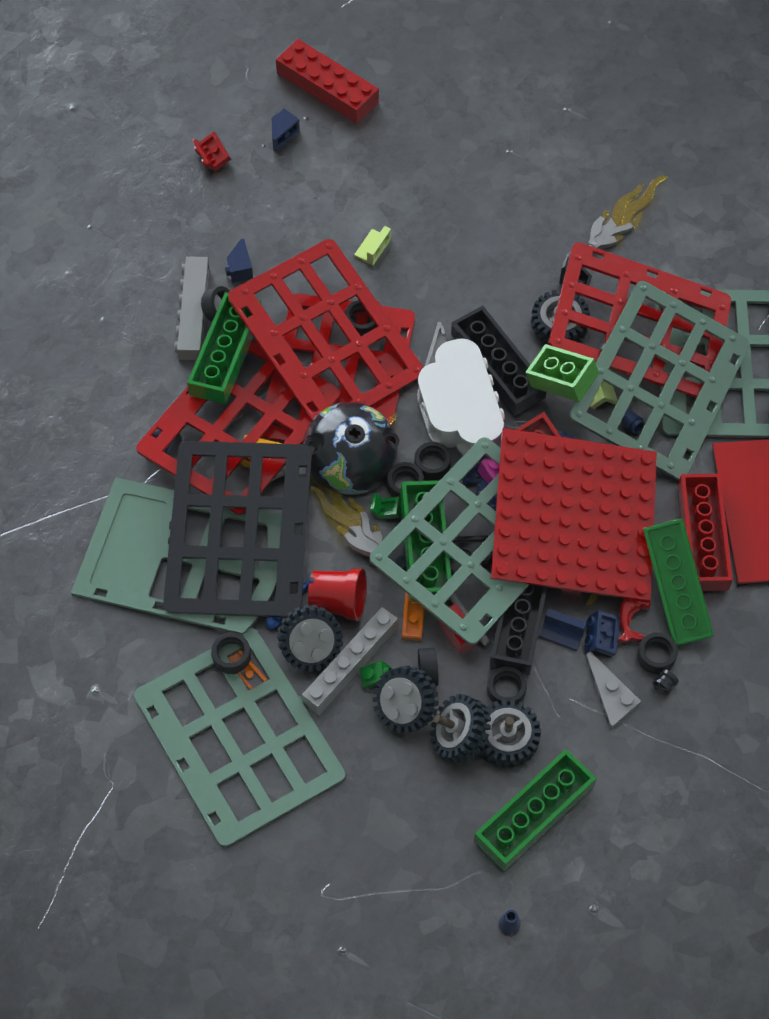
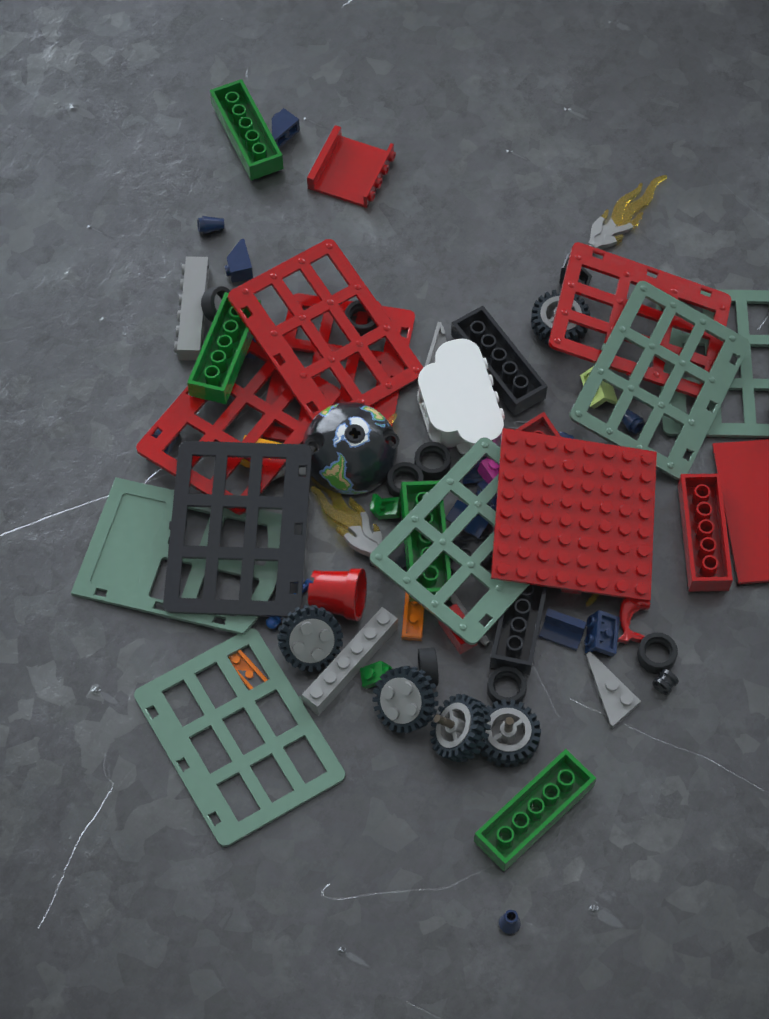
red bracket [192,131,231,172] -> none
black tyre [211,633,251,674] -> none
red brick [276,39,379,124] -> none
yellowish green panel [354,226,391,265] -> none
bright green brick [525,344,599,402] -> none
green tile [643,518,715,646] -> none
none -> dark blue cone [197,216,225,234]
none -> green brick [210,79,284,180]
none -> red panel [307,125,396,208]
none -> dark blue panel [445,500,492,539]

